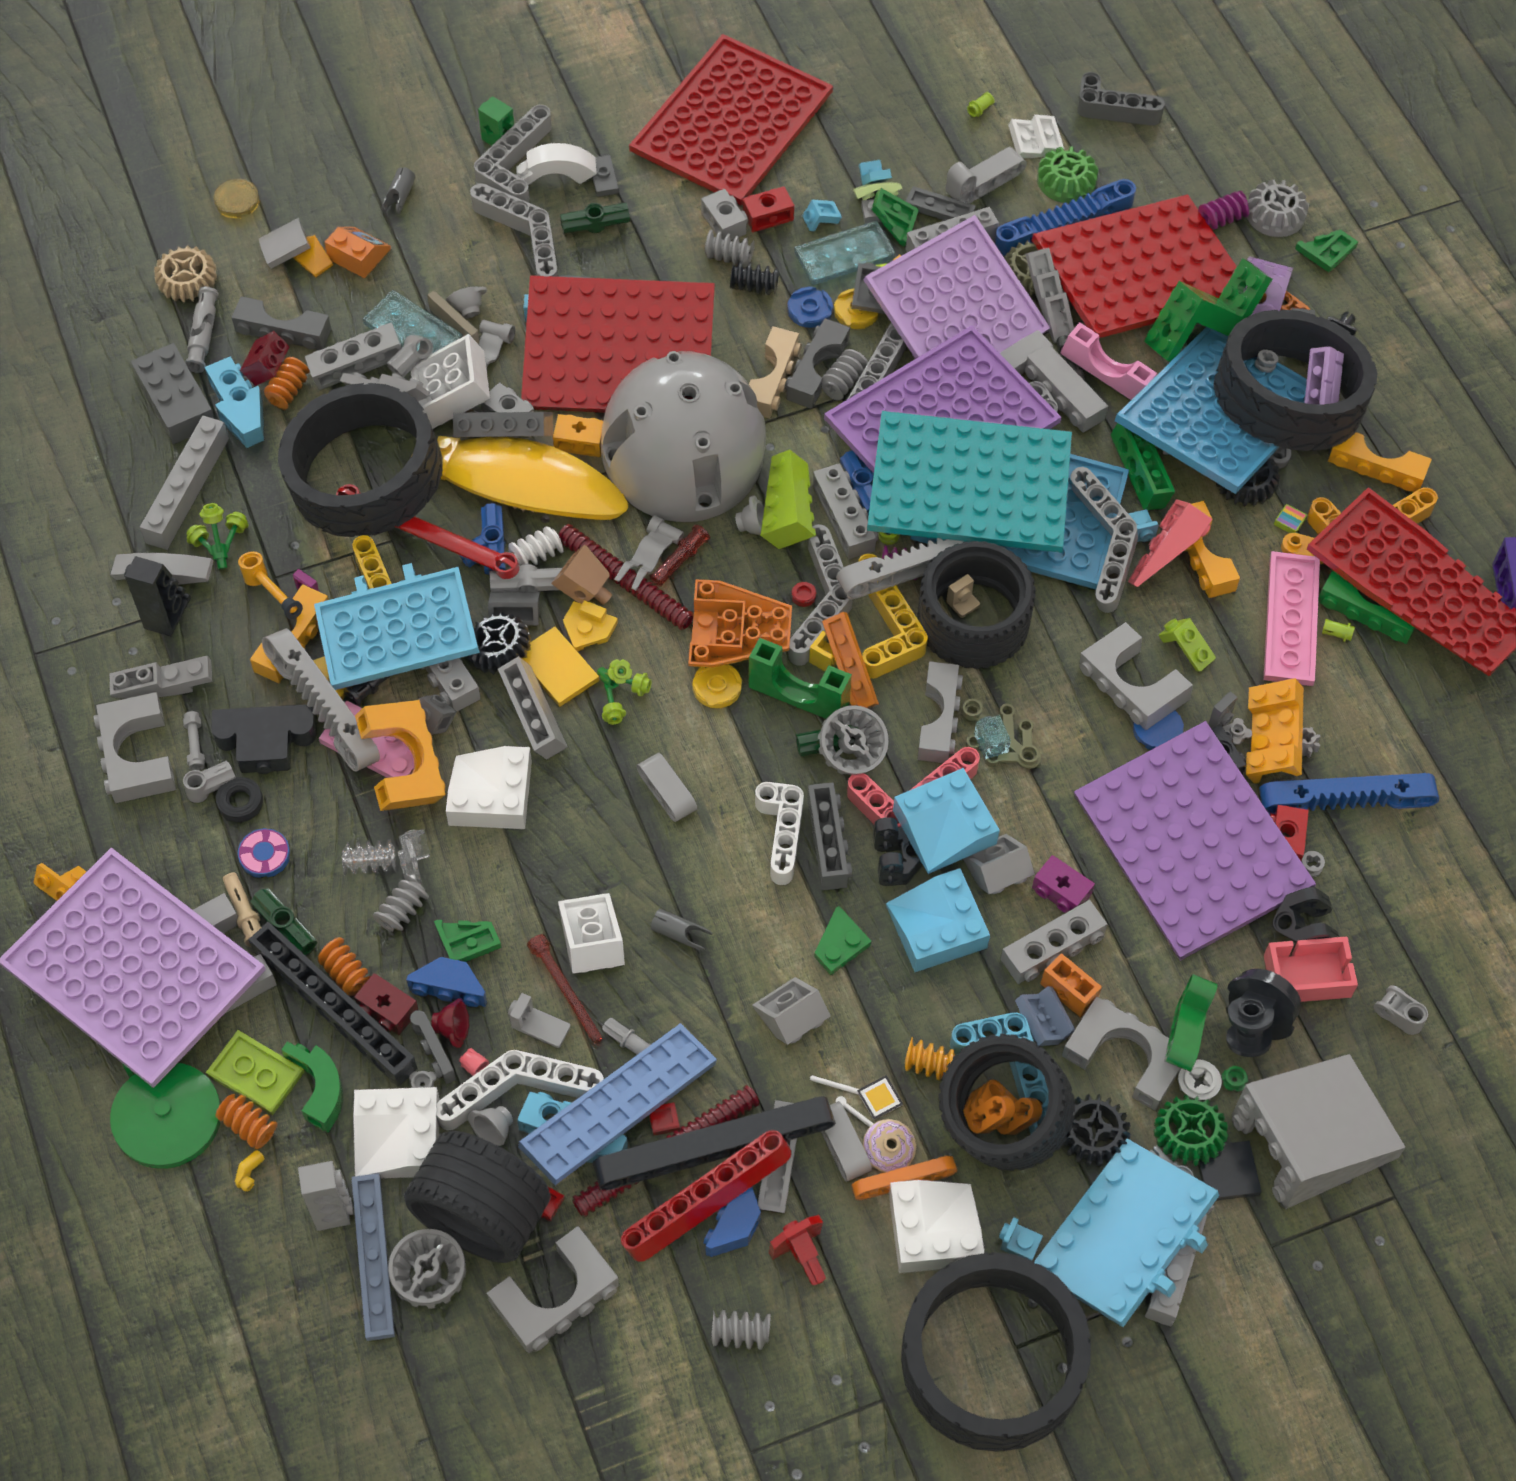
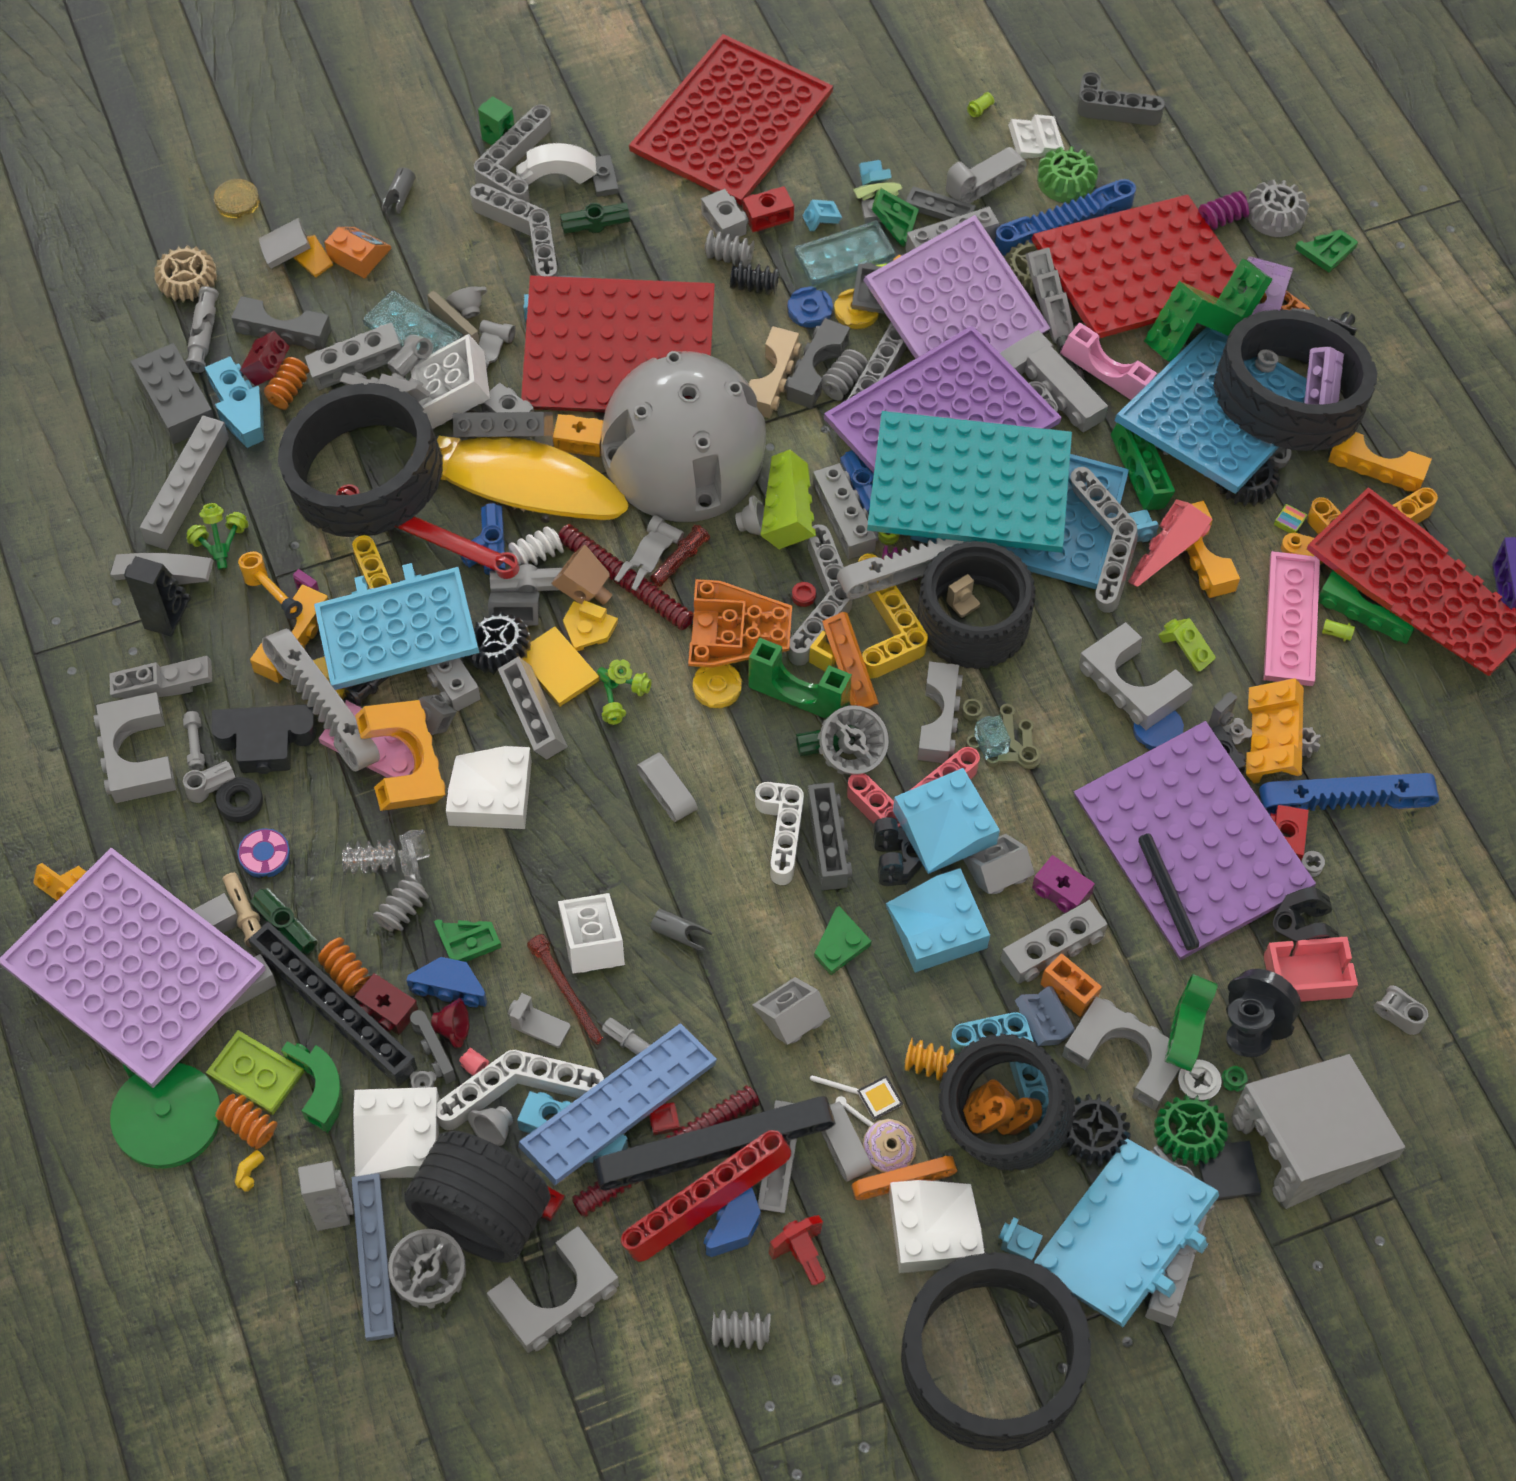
none -> black axle [1138,833,1199,951]

